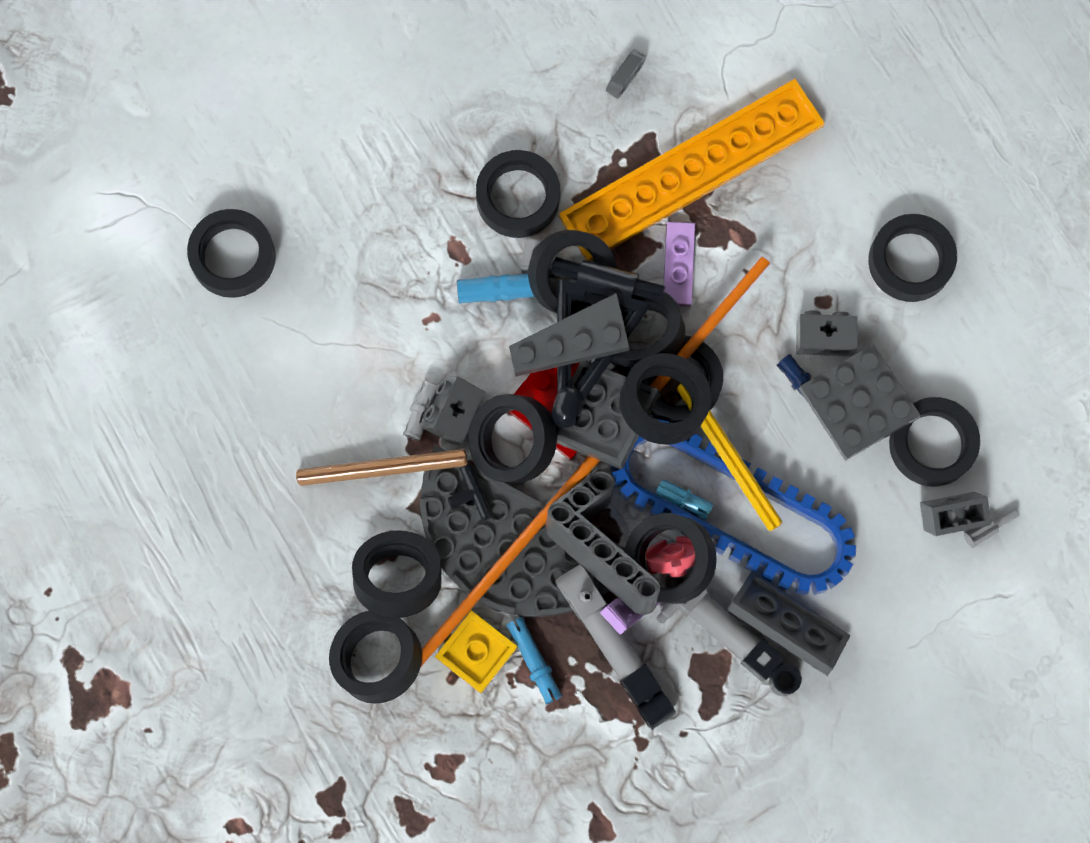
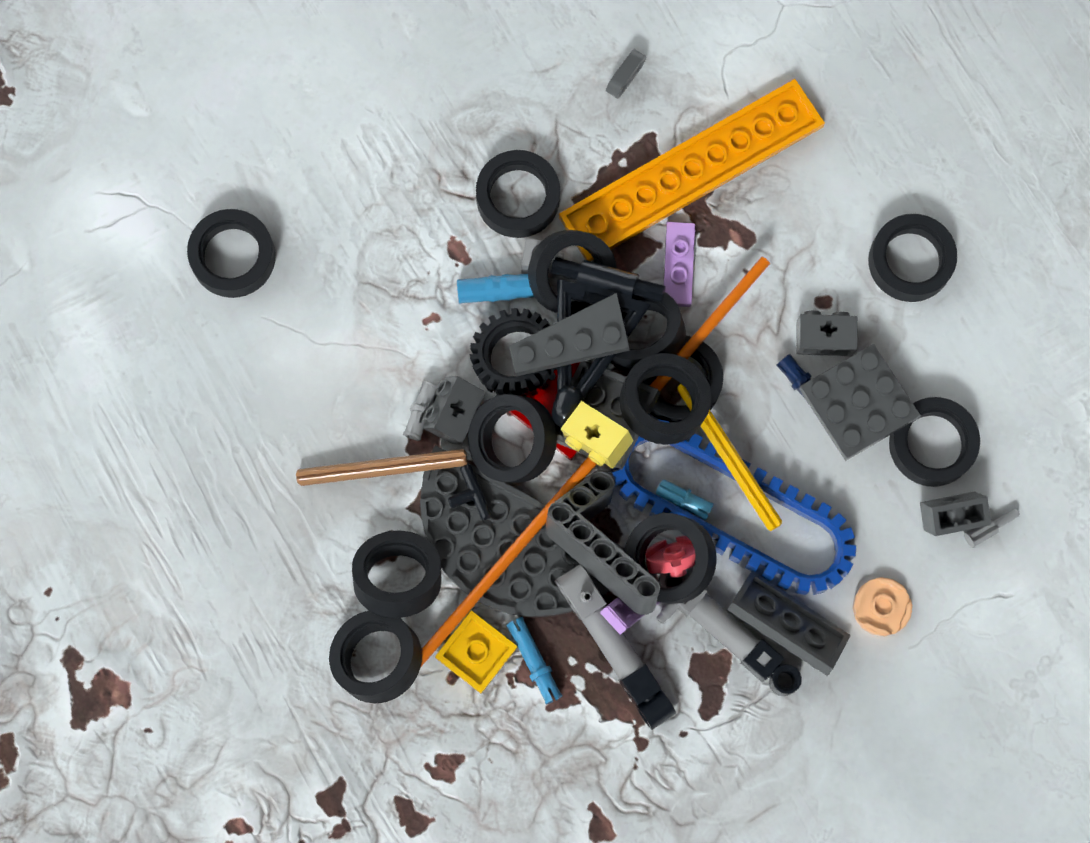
none -> black tyre [470,308,557,396]
none -> light yellow brick [561,401,633,469]
none -> light nougat tile [853,577,913,637]

